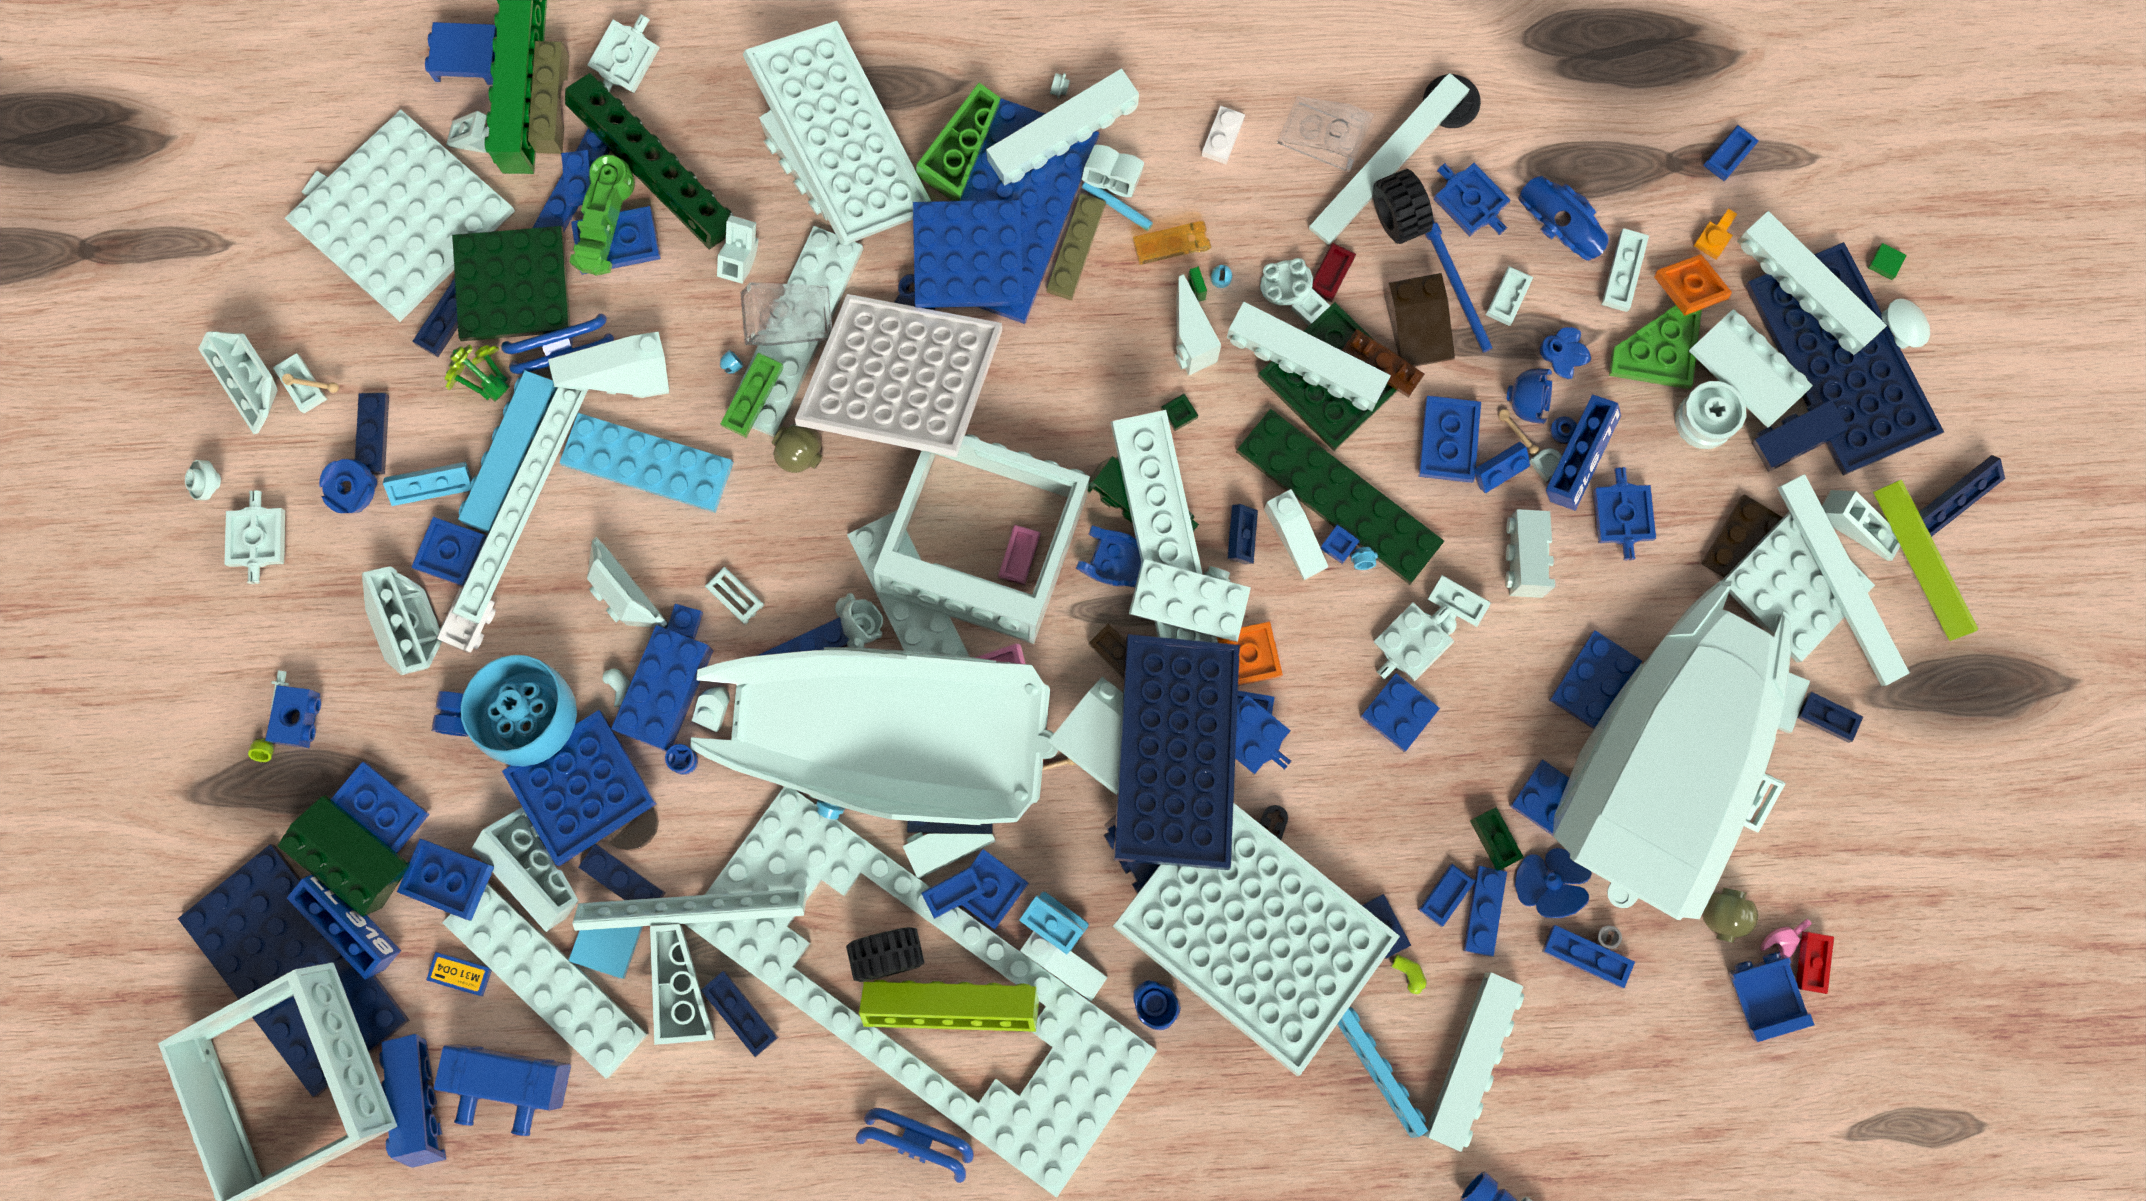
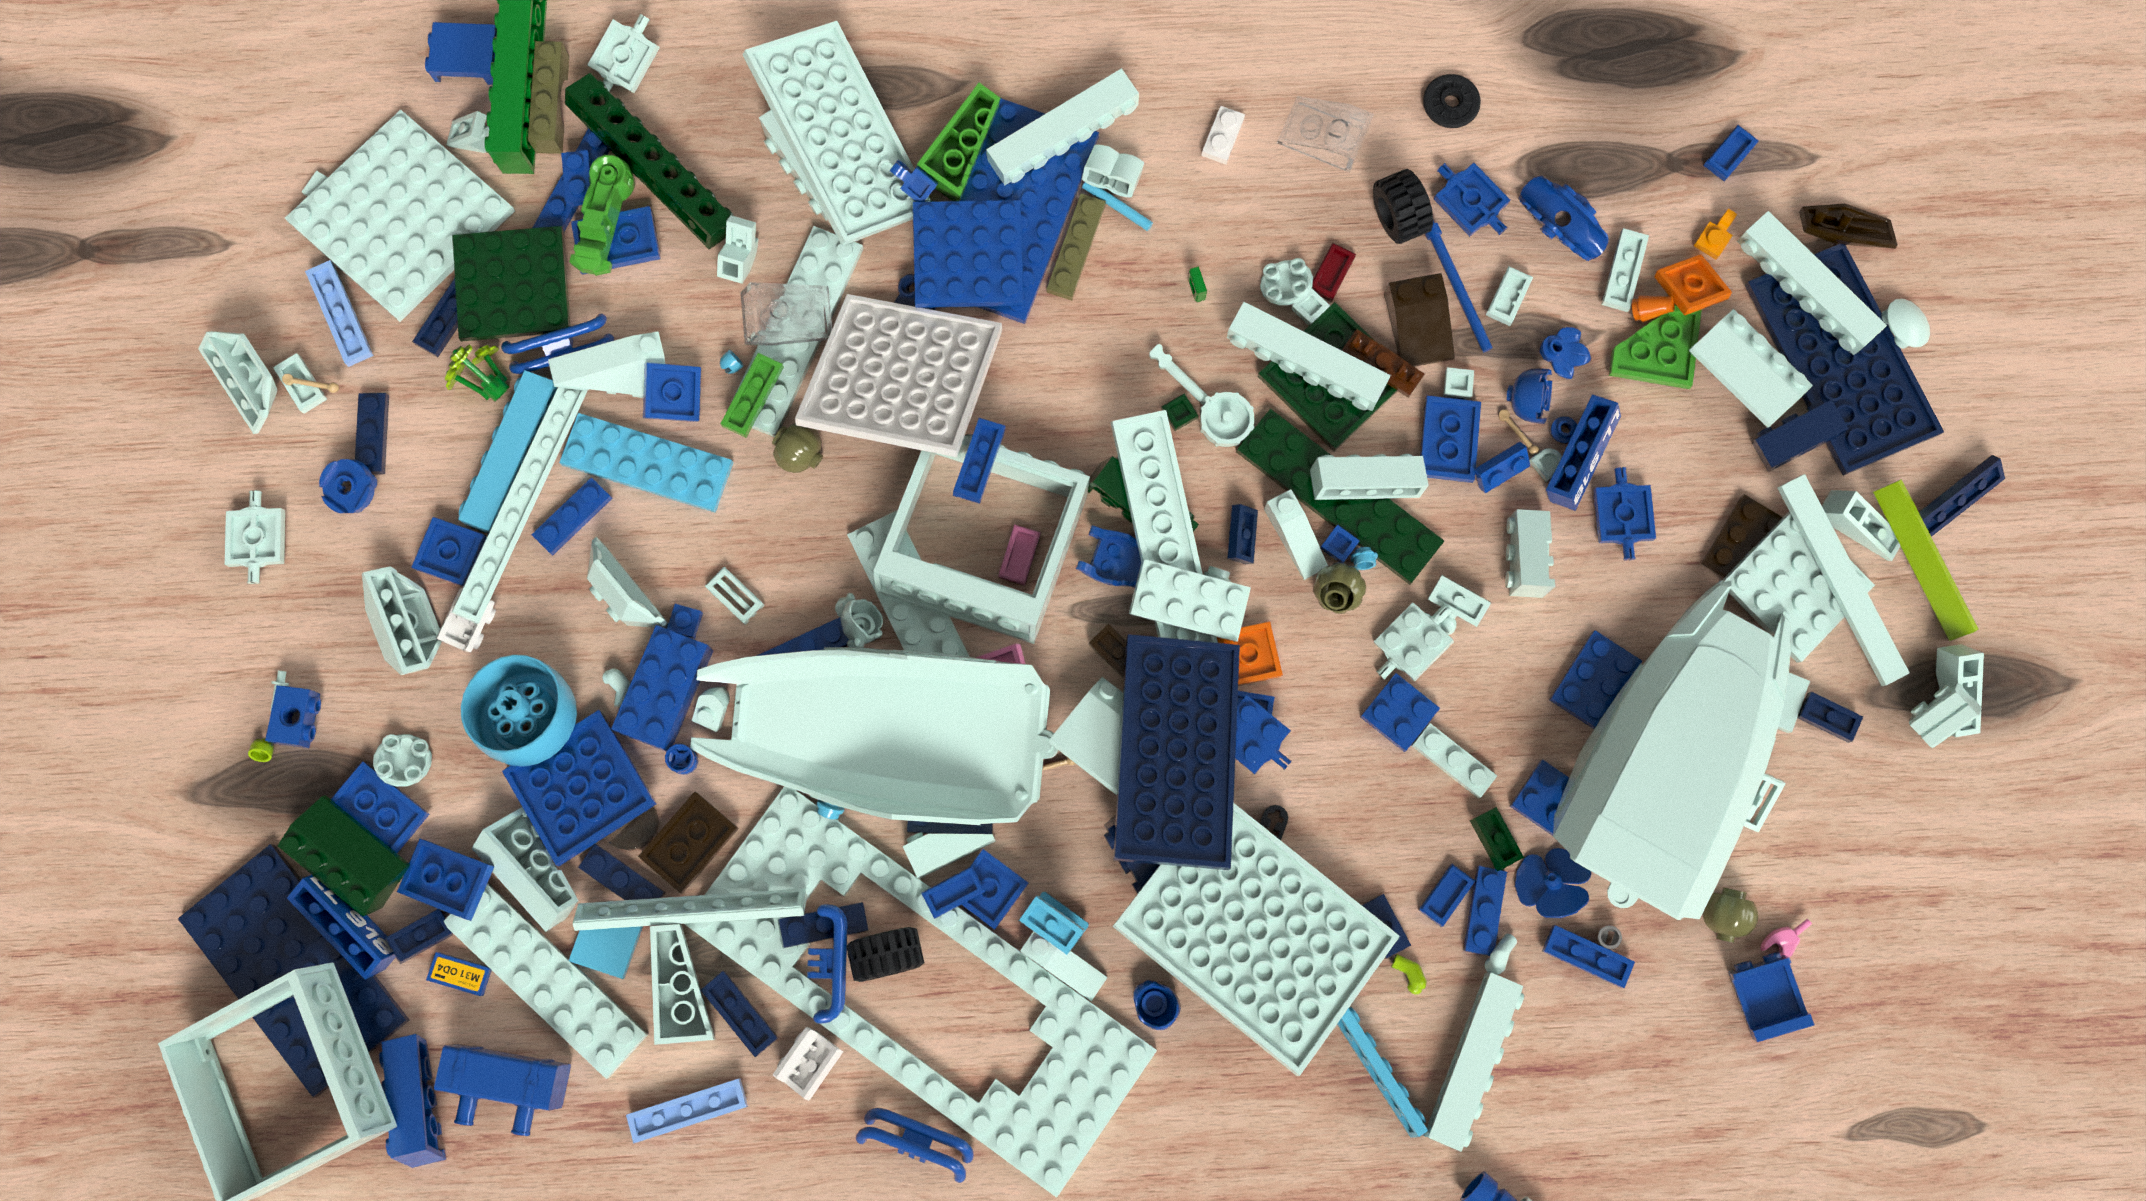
light aqua plate [185,460,221,500] -> none
medium azure plate [383,462,472,506] -> none
blue wheel [431,691,468,737] -> none
lime brick [859,980,1039,1032] -> none
light aqua plate [1050,73,1070,99] -> none
clear yellow plate [1133,221,1211,265] -> none
light aqua slope [1175,274,1221,375] -> none
medium azure hinge [1210,265,1232,288] -> none
light aqua tile [1309,73,1470,245] -> none
light aqua wheel [1675,381,1746,449] -> none
red plate [1796,931,1834,994] -> none
green tile [1868,243,1907,280] -> none
none -> light blue plate [305,260,374,367]
none -> light aqua dish [373,734,432,787]
none -> dark blue plate [386,909,453,965]
none -> blue plate [531,477,613,556]
none -> light blue plate [626,1078,748,1144]
none -> dark brown plate [638,791,739,894]
none -> blue plate [643,363,701,422]
none -> white bracket [773,1027,843,1101]
none -> dark blue plate [777,902,868,949]
none -> blue piece [807,904,848,1024]
none -> blue plate [890,159,938,202]
none -> blue plate [953,418,1006,504]
none -> light aqua piece [1149,344,1254,447]
none -> light aqua brick [1310,454,1429,500]
none -> olive plant [1313,562,1366,614]
none -> light aqua plate [1412,723,1497,799]
none -> light aqua plate [1443,367,1474,399]
none -> light aqua arm [1485,934,1517,975]
none -> orange cone [1632,295,1675,322]
none -> dark brown piece [1799,203,1898,249]
none -> light aqua brick [1909,683,1982,748]
none -> light aqua slope [1936,644,1984,737]

